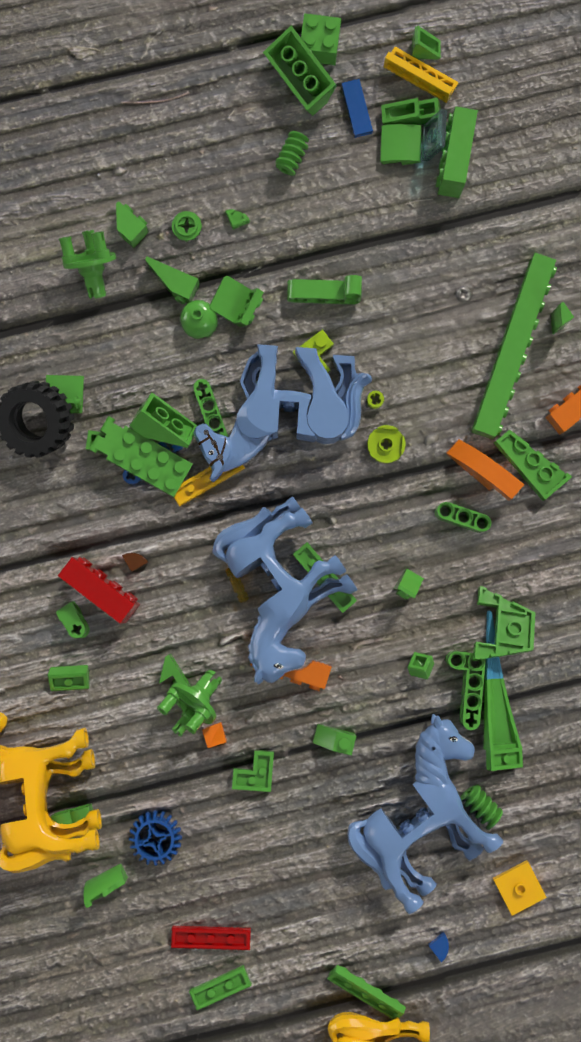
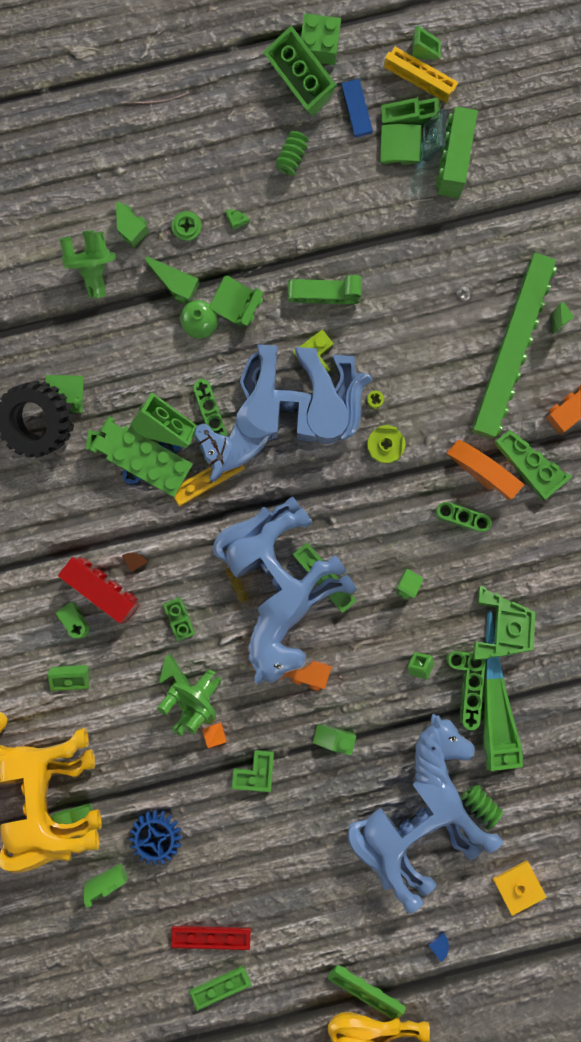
none -> bright green slope [163,596,195,641]

